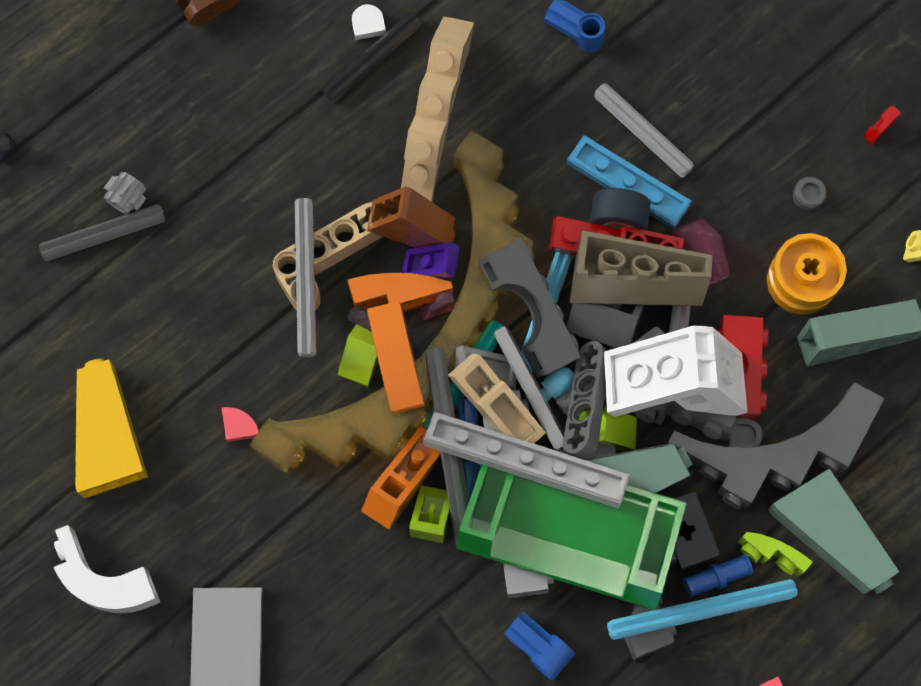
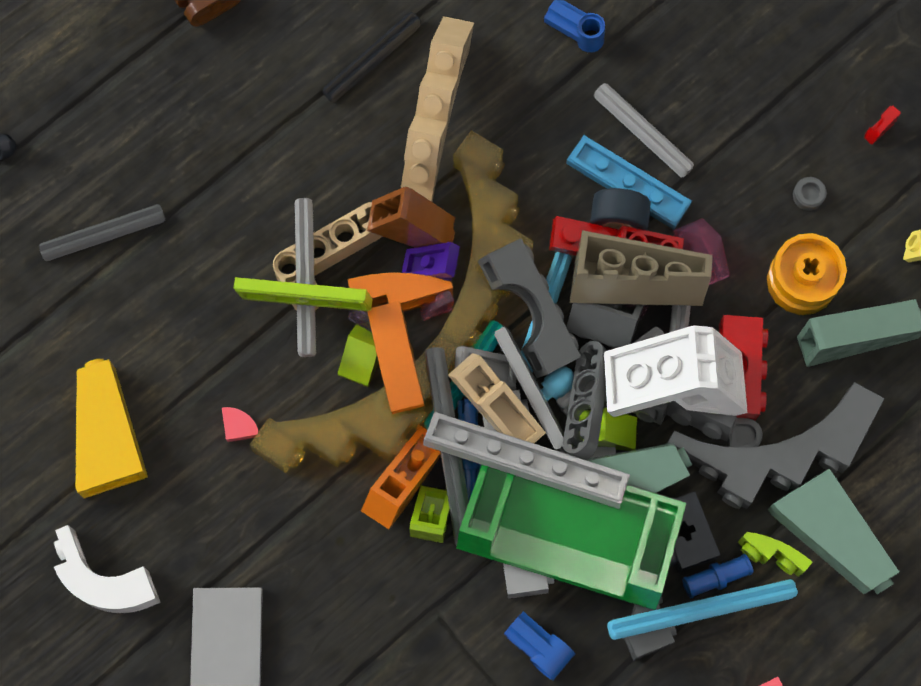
light grey gear [104,172,146,214] -> none
white tile [352,5,386,40] -> none
none -> lime tile [233,277,373,311]

